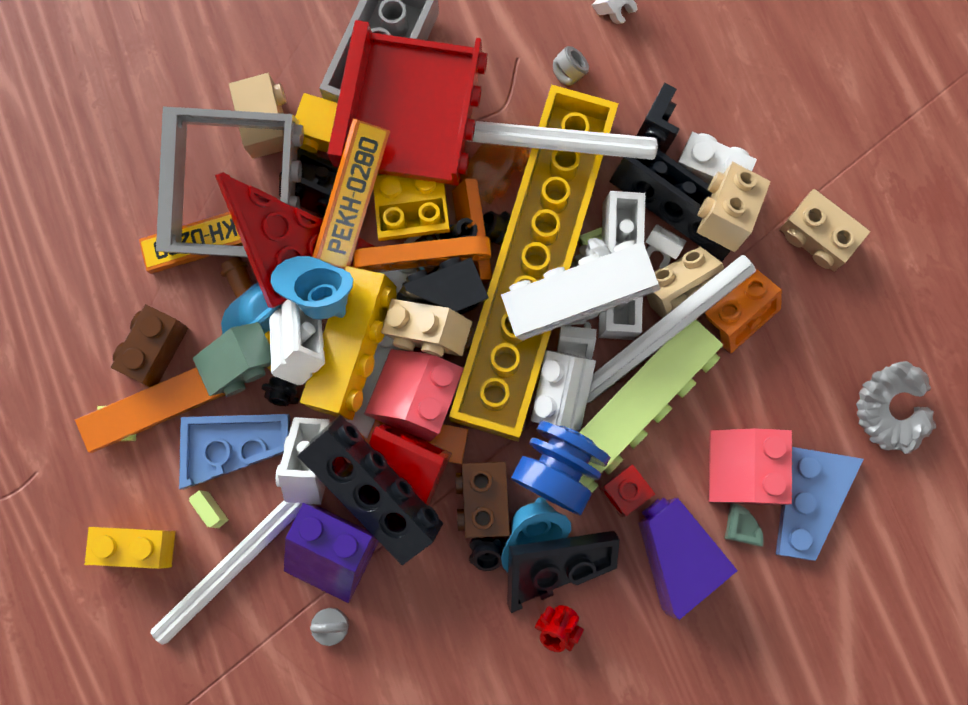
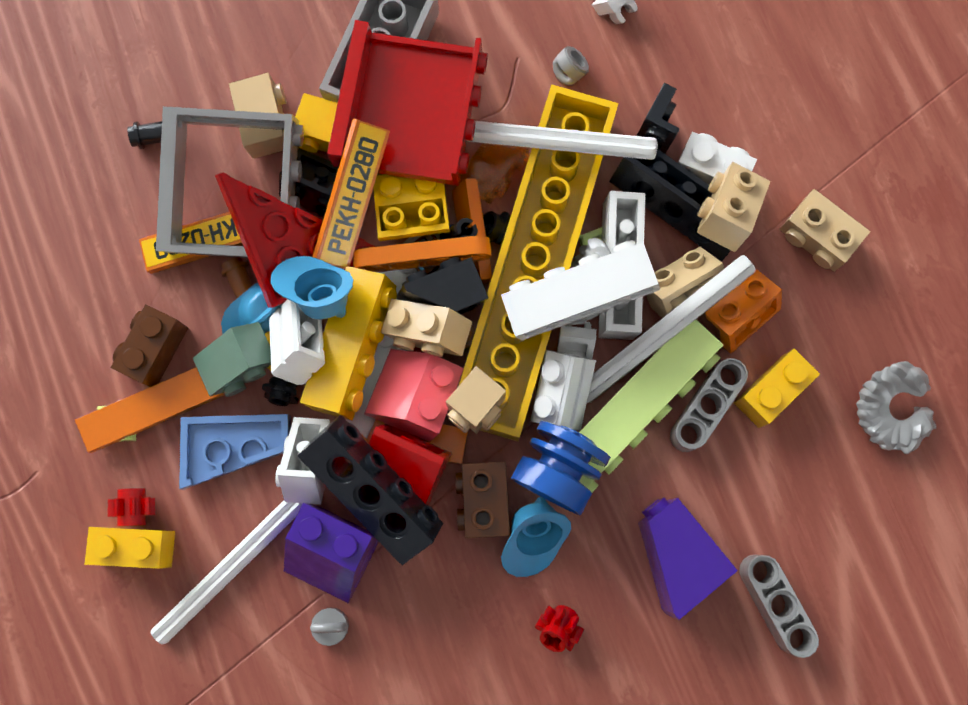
yellowish green tile [189,490,229,528] -> none
black plate [469,537,506,571] -> none
black wing [507,531,620,613] -> none
red brick [599,464,655,517] -> none
white tile [646,224,686,268] -> none
coral slope [709,428,792,506] -> none
sand green tile [725,503,764,547] -> none
medium blue wing [776,447,864,561] -> none
none -> red gear [108,488,155,526]
none -> black pin [127,121,162,149]
none -> tan brick [446,366,506,434]
none -> light grey beam [670,358,748,452]
none -> yellow brick [734,348,820,428]
none -> light grey beam [739,554,819,658]

